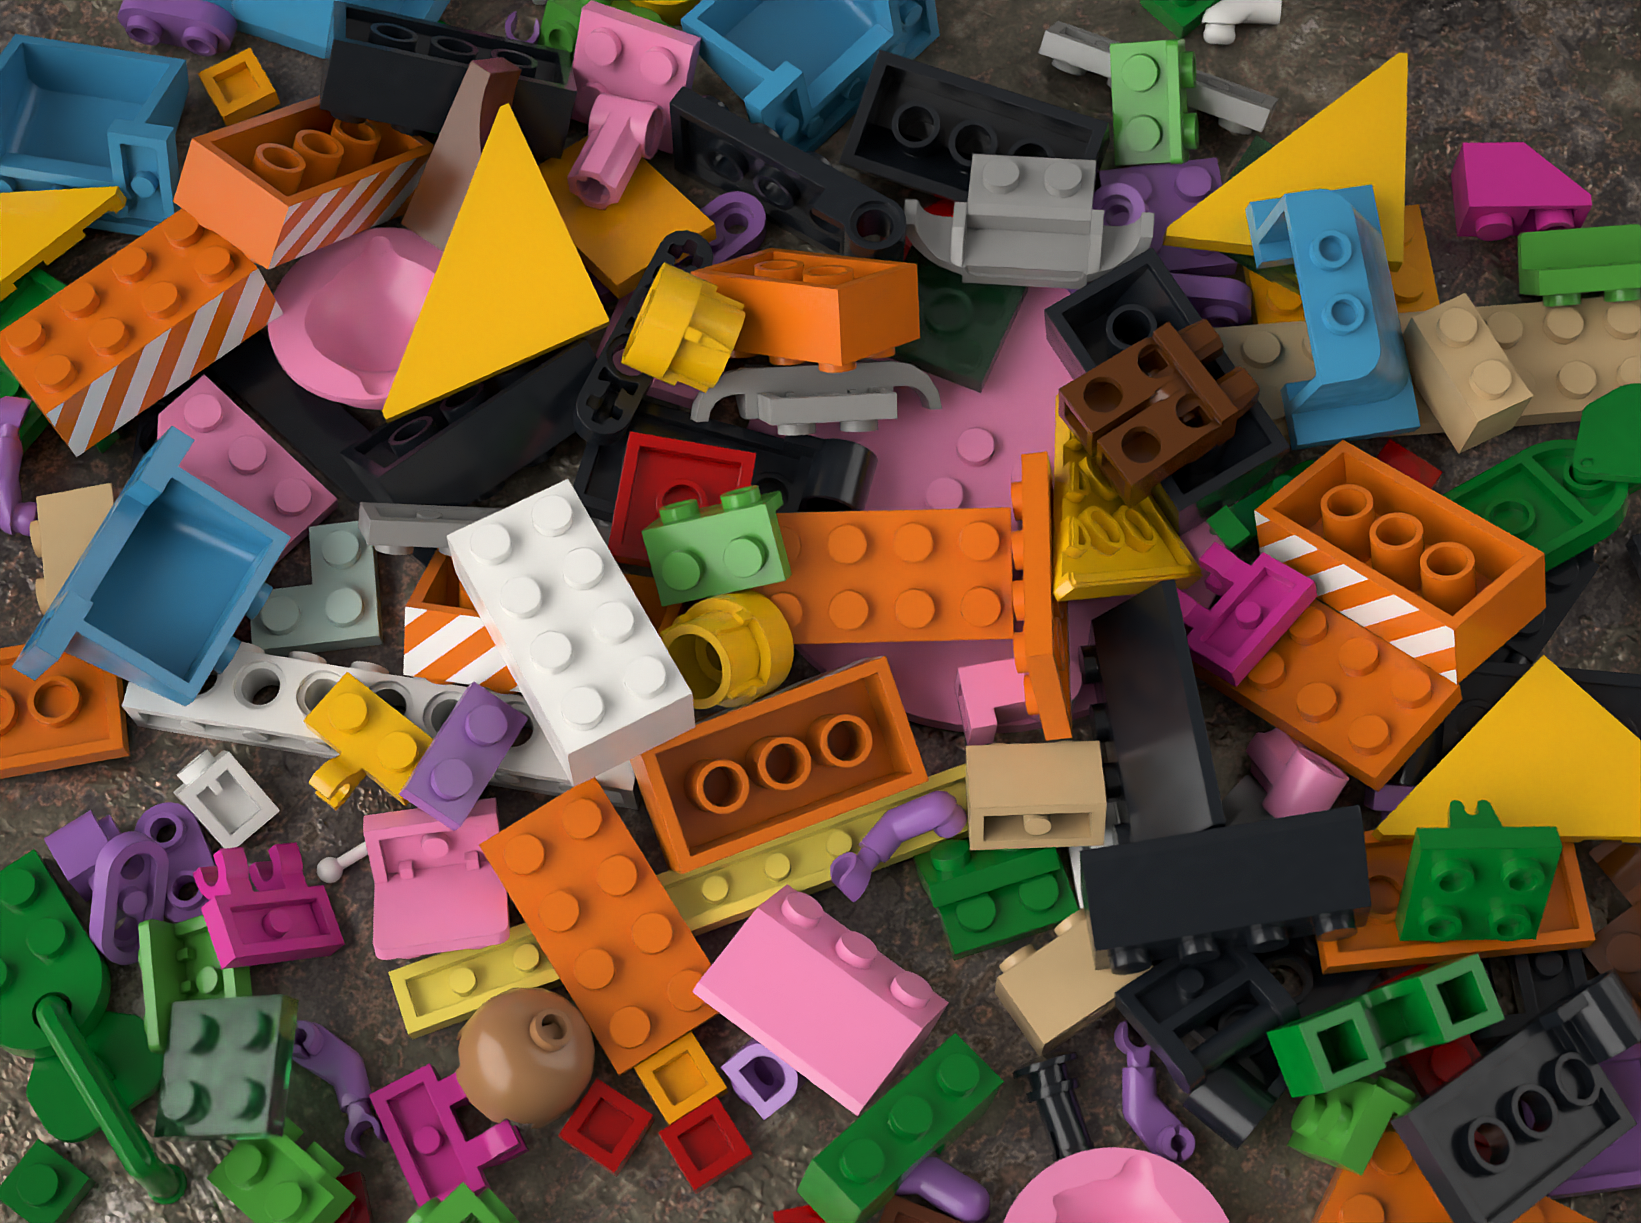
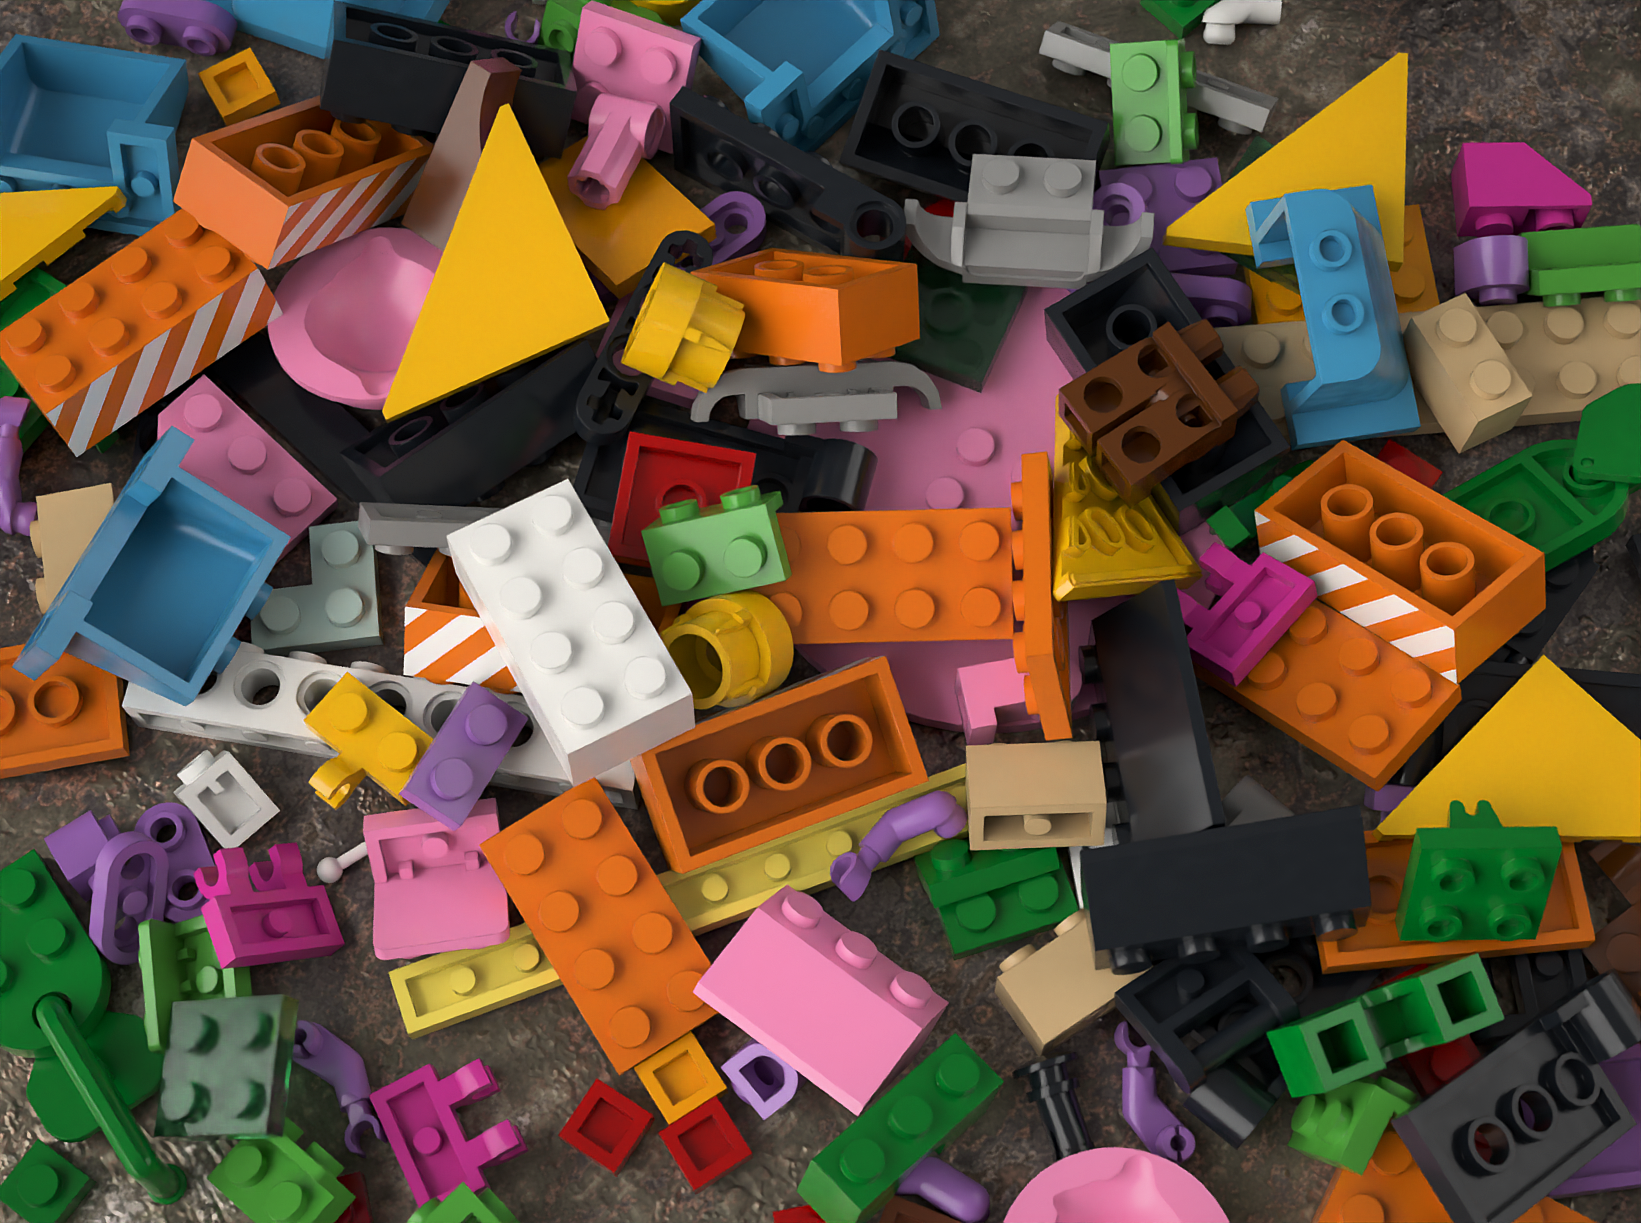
medium nougat cylinder [456,988,595,1129] -> none
bright pink piece [1246,728,1349,818] -> none
none -> medium lavender plate [1453,235,1530,306]

